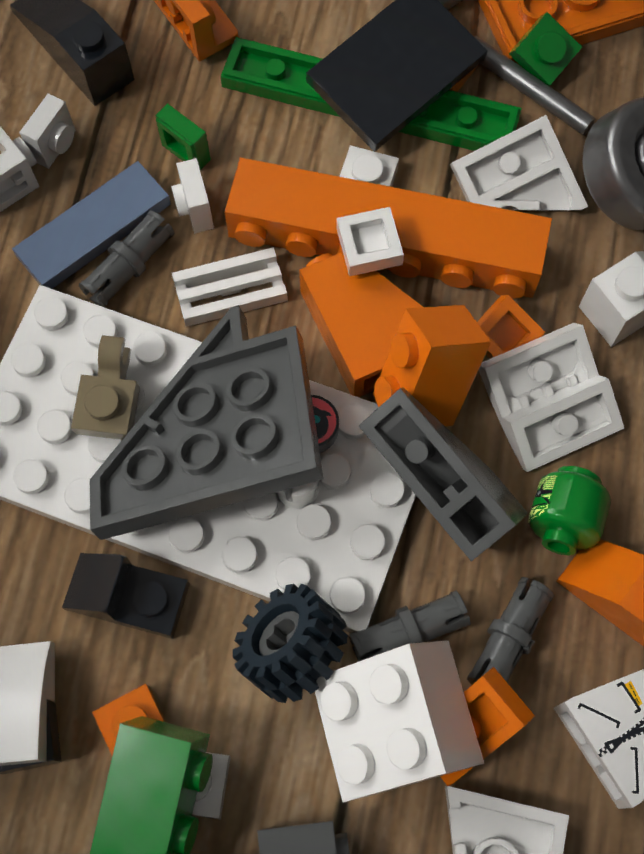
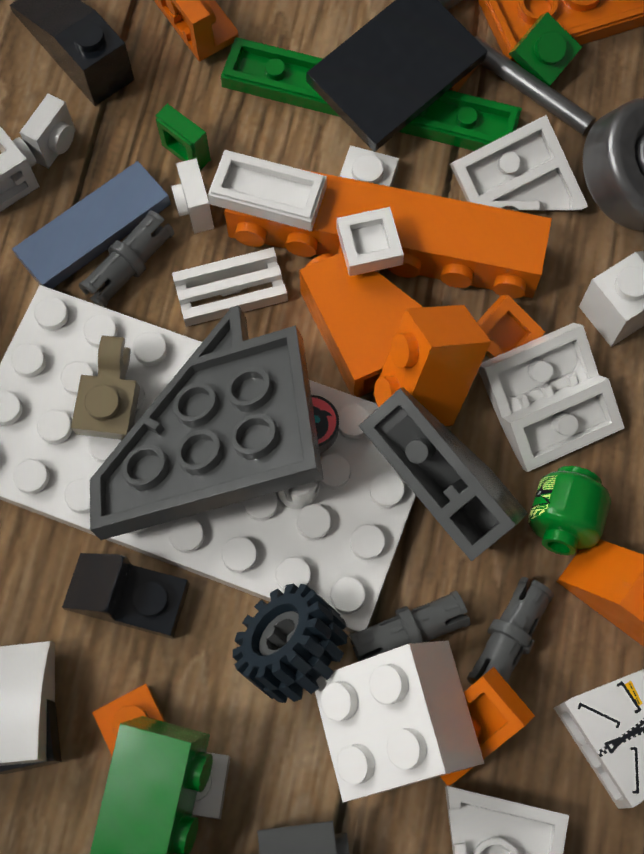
none -> white tile [208,150,327,231]

